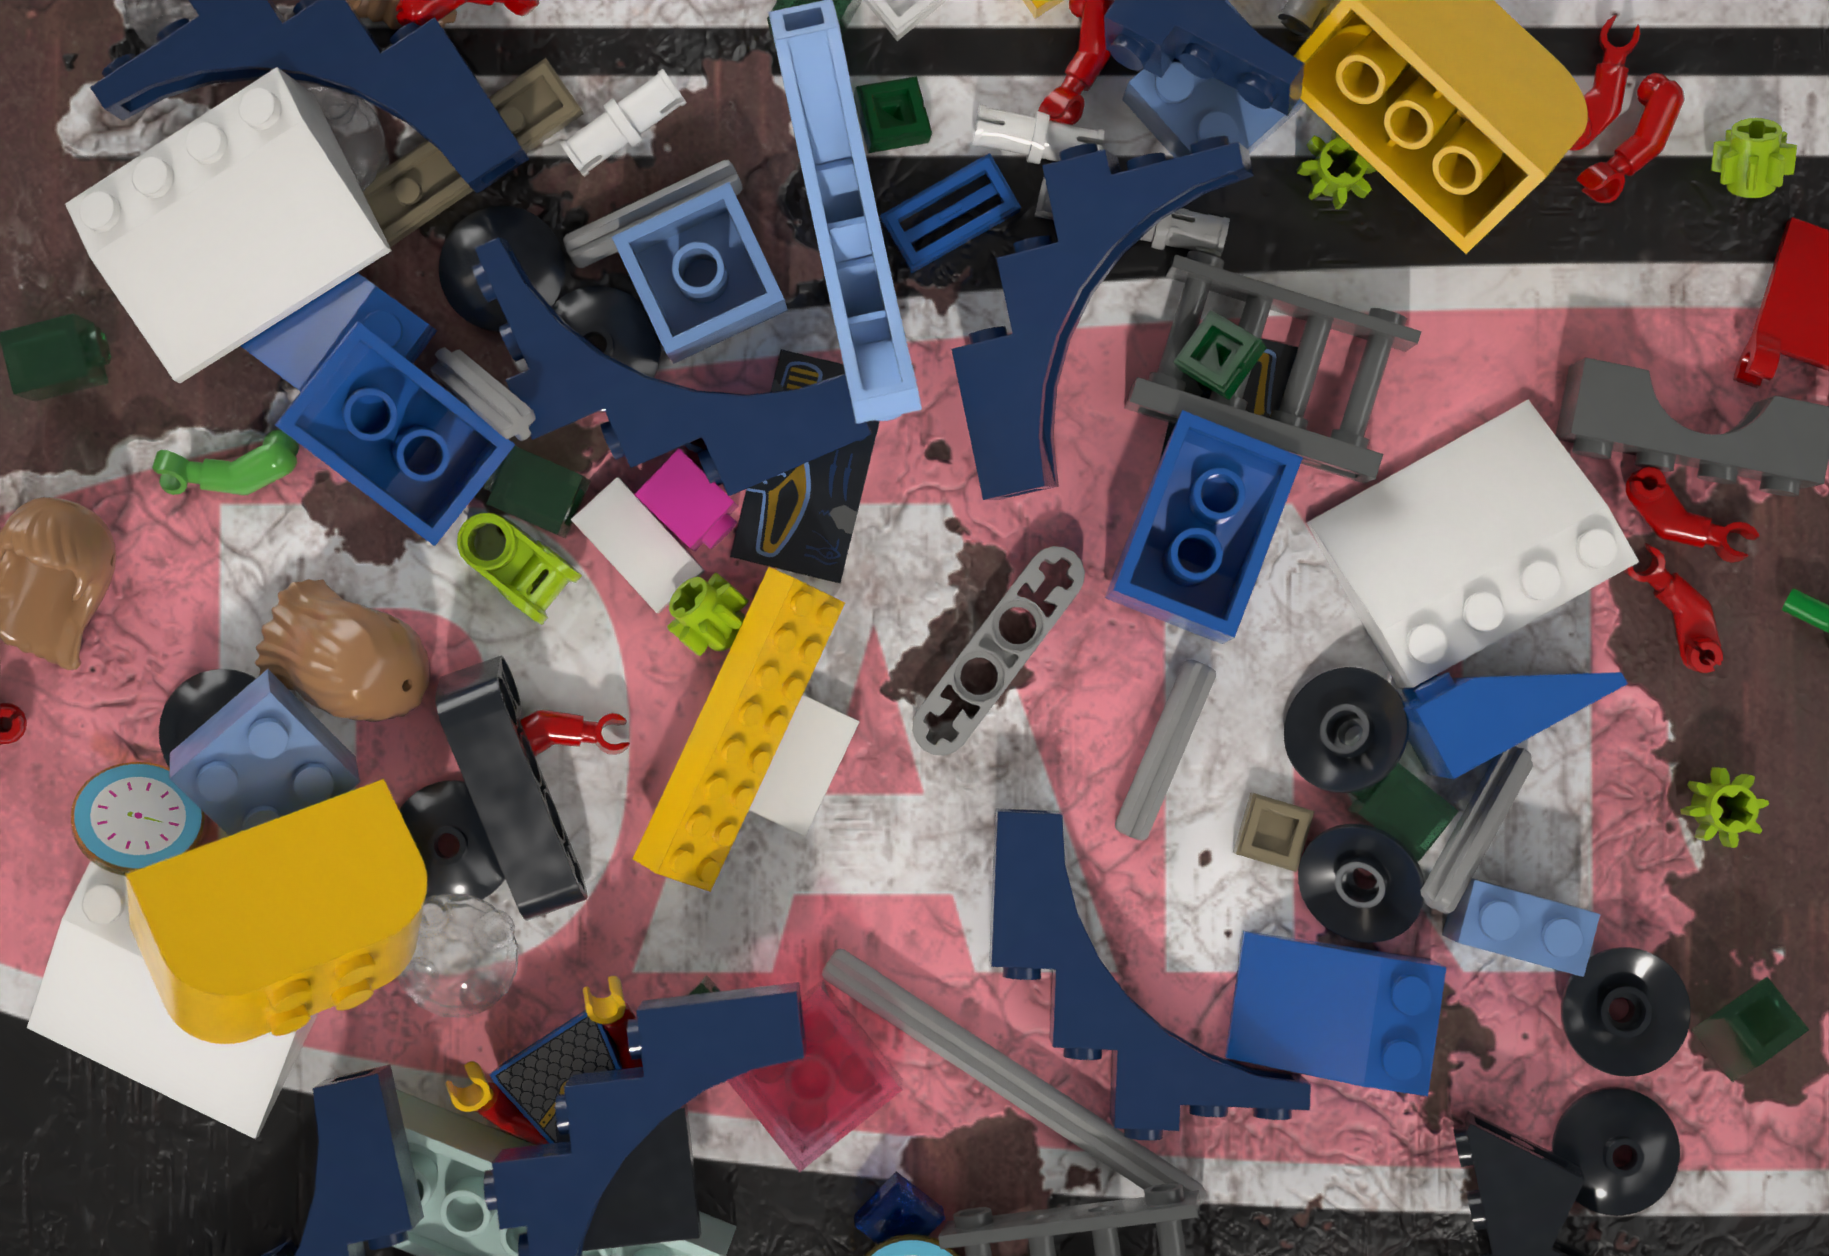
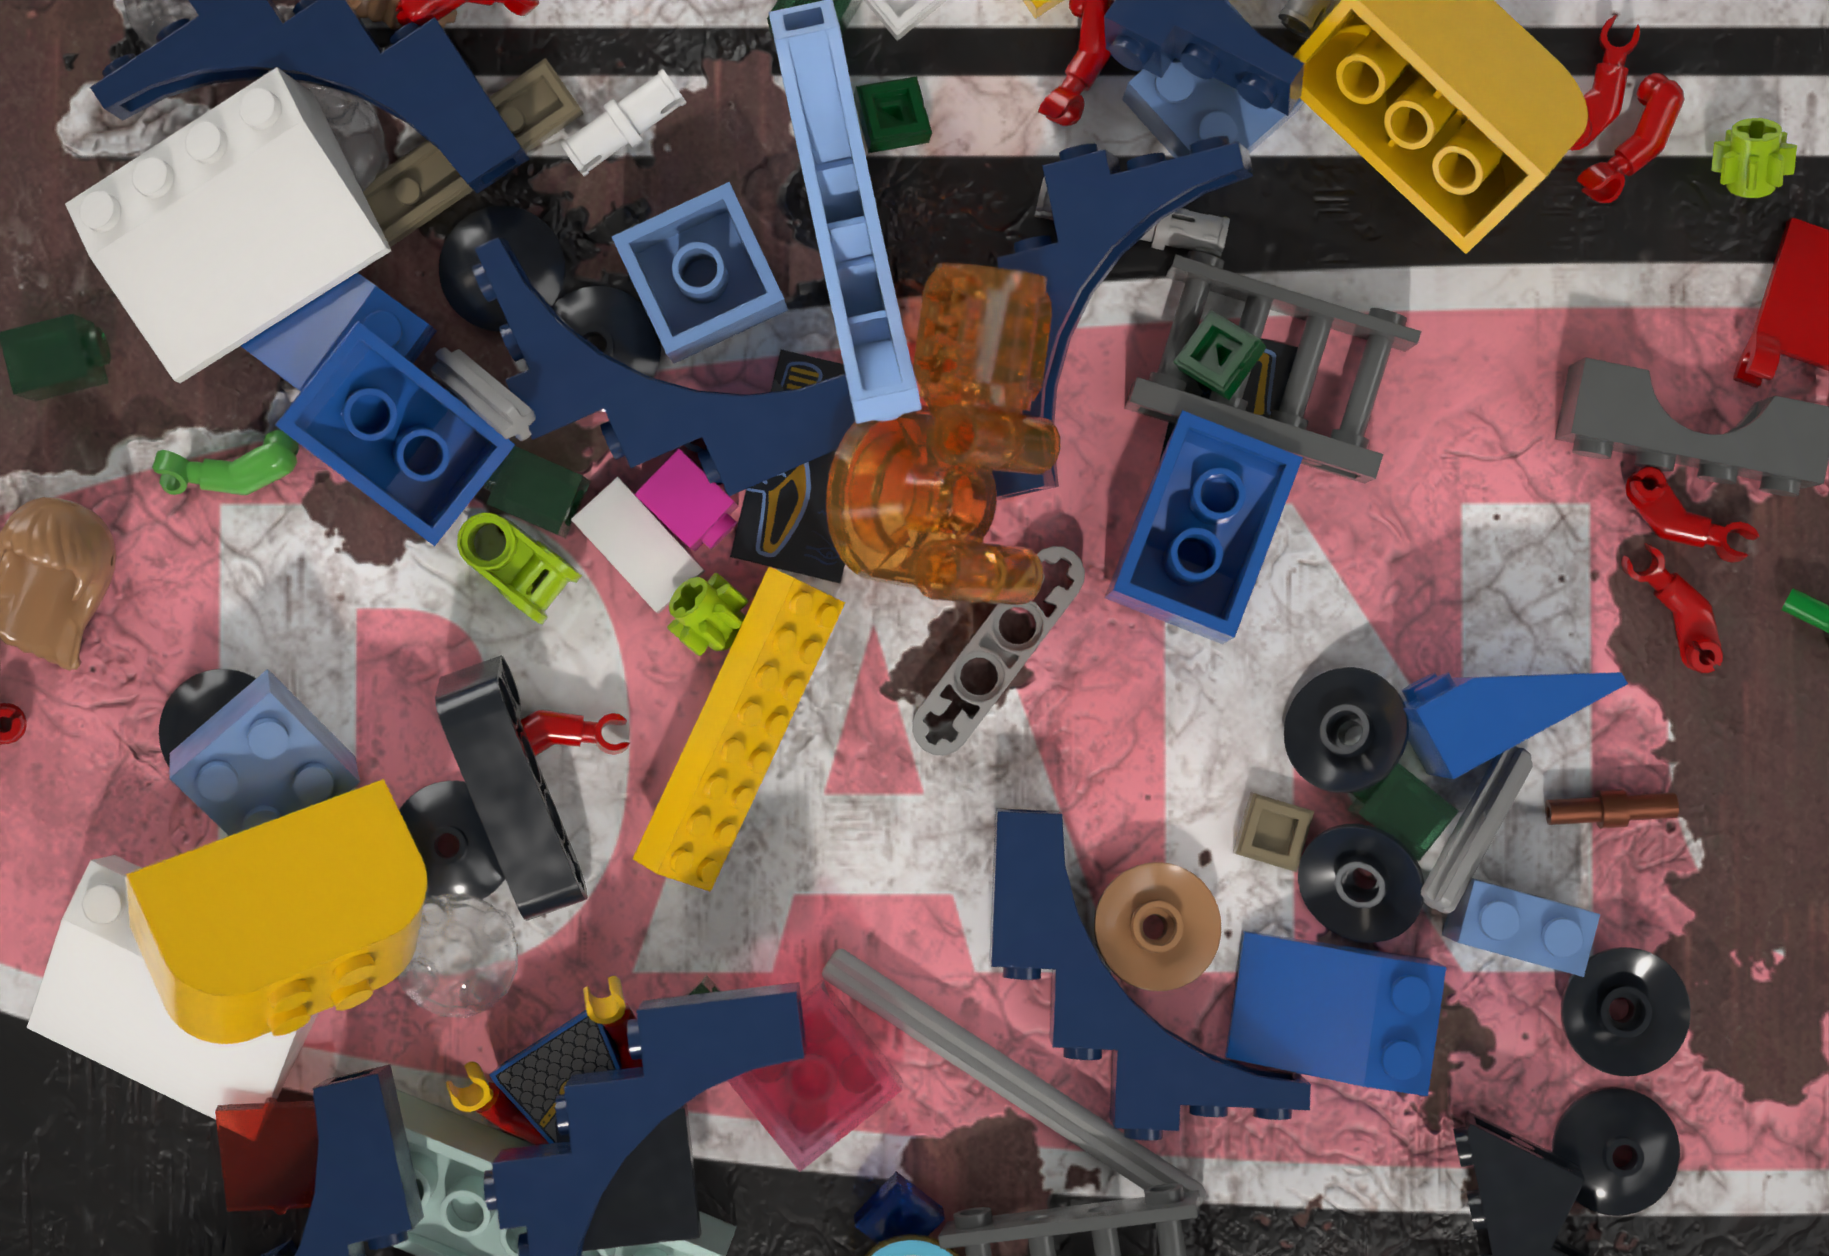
piece [71,762,205,876] -> none
medium nougat piece [255,579,430,722] -> none
light grey axle [563,160,743,268] -> none
white tile [749,694,860,837] -> none
blue tile [880,153,1021,274] -> none
white pin [972,104,1105,164] -> none
light grey axle [1115,660,1216,841] -> none
lime gear [1297,130,1376,209] -> none
white slope [1306,399,1639,688] -> none
lime gear [1680,767,1769,848] -> none
clear green brick [1691,976,1809,1082] -> none
none -> clear red piece [215,1097,319,1215]
none -> clear orange piece [826,263,1061,605]
none -> medium nougat dish [1094,862,1221,991]
none -> copper bar [1545,789,1679,829]

